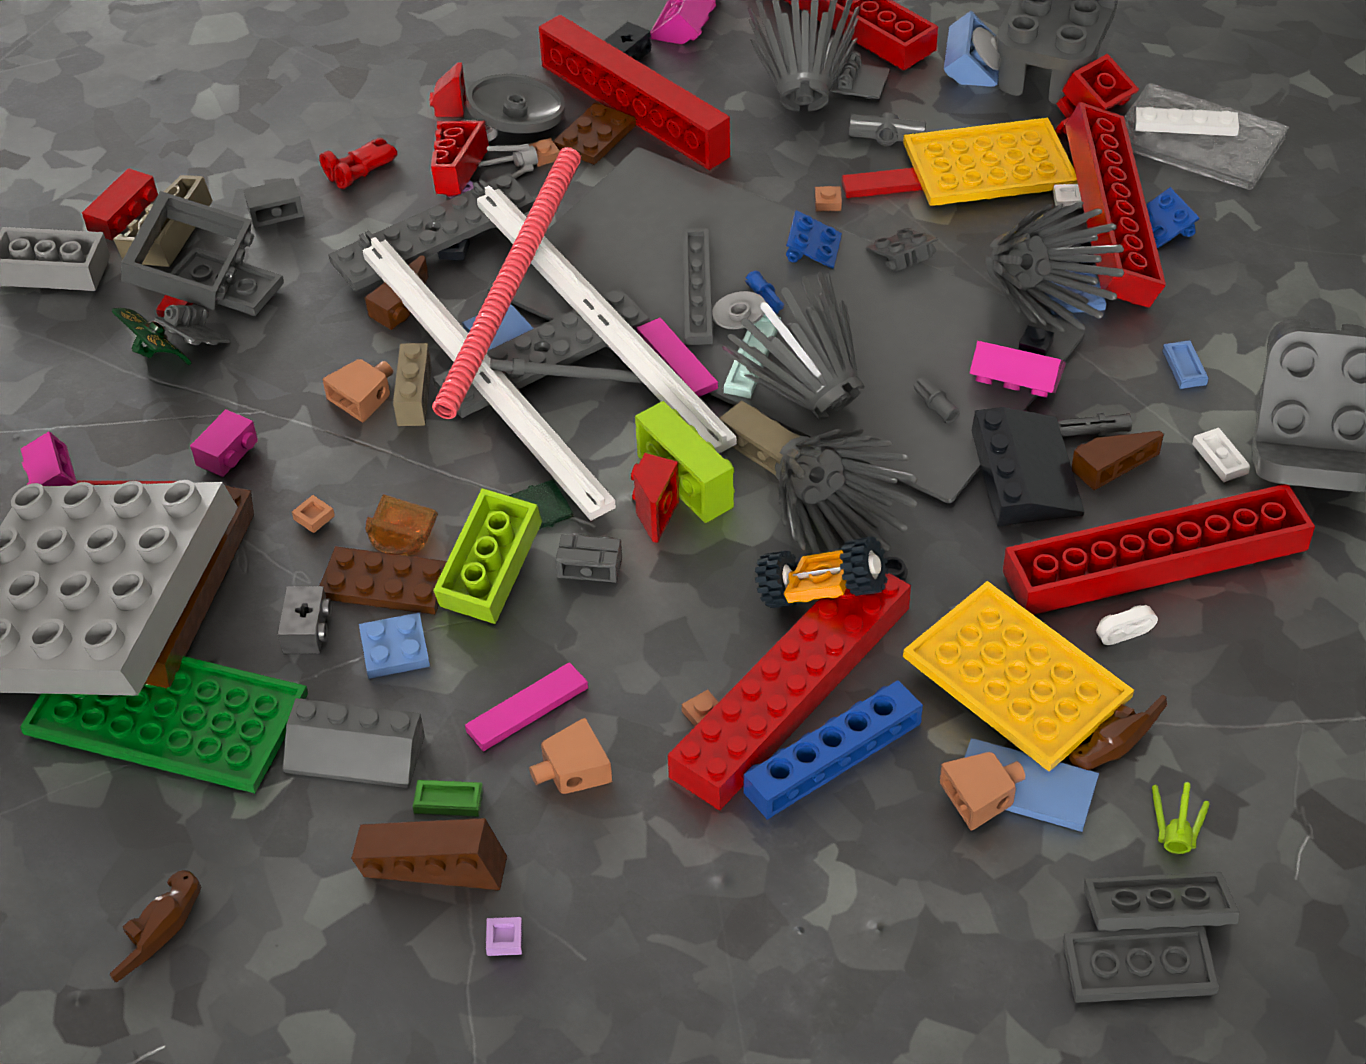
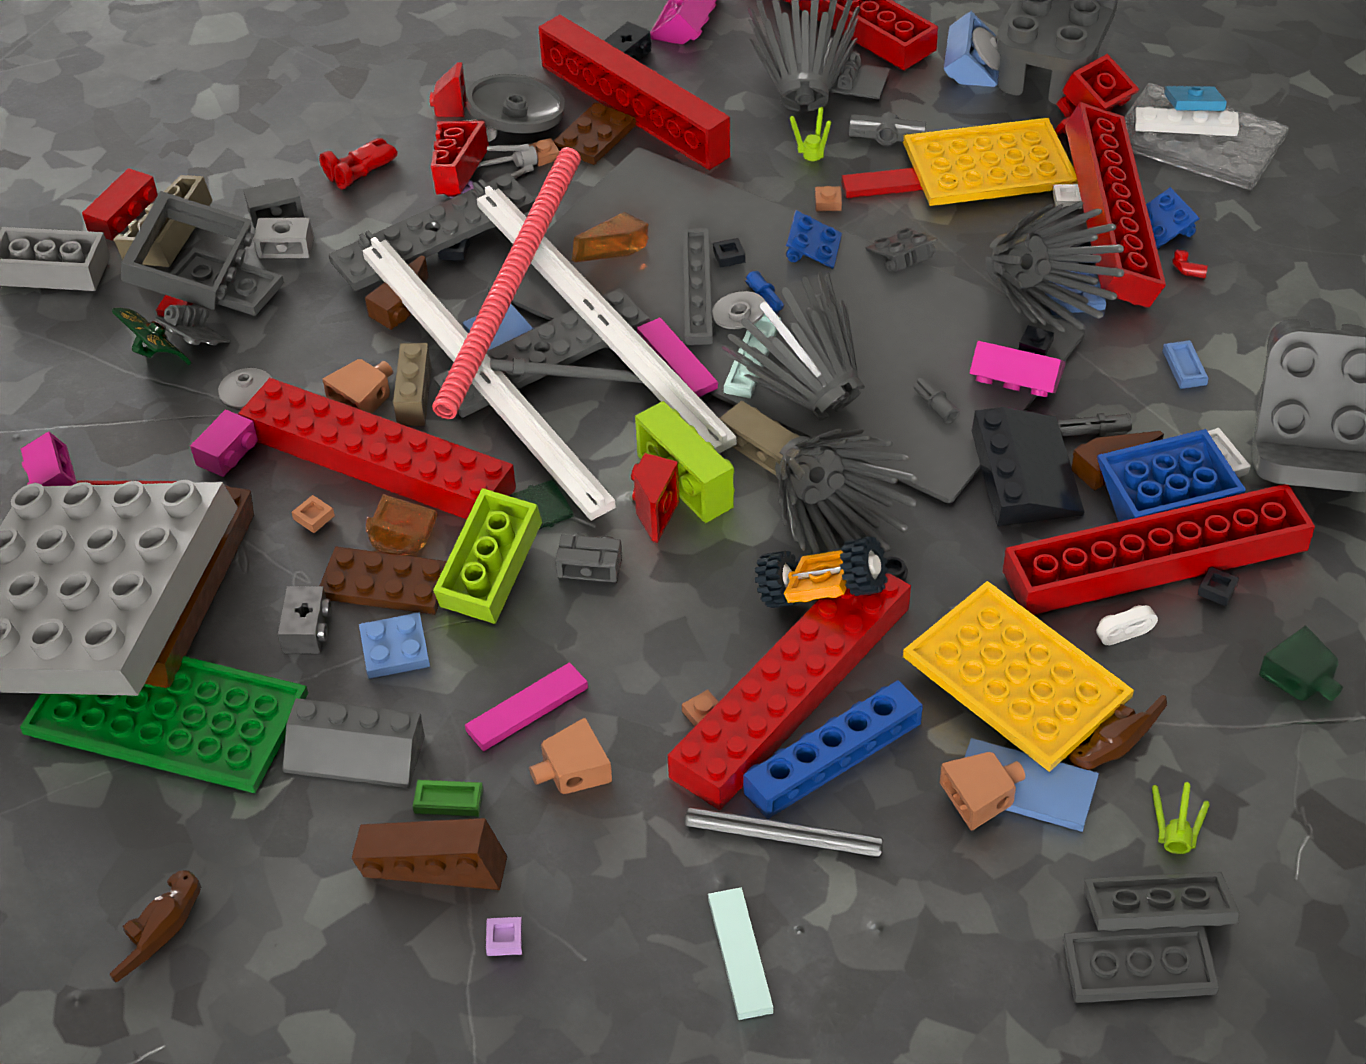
none -> light grey dish [218,368,272,409]
none -> red brick [238,378,516,519]
none -> light grey brick [253,218,314,258]
none -> clear orange slope [572,212,649,262]
none -> axle [685,807,883,857]
none -> light aqua tile [708,887,773,1020]
none -> black plate [713,238,746,268]
none -> lime plant [790,107,831,161]
none -> blue slope [1097,429,1246,522]
none -> dark azure plate [1164,86,1227,111]
none -> red arm [1172,250,1208,278]
none -> black plate [1197,567,1239,606]
none -> clear green torso [1259,626,1343,701]

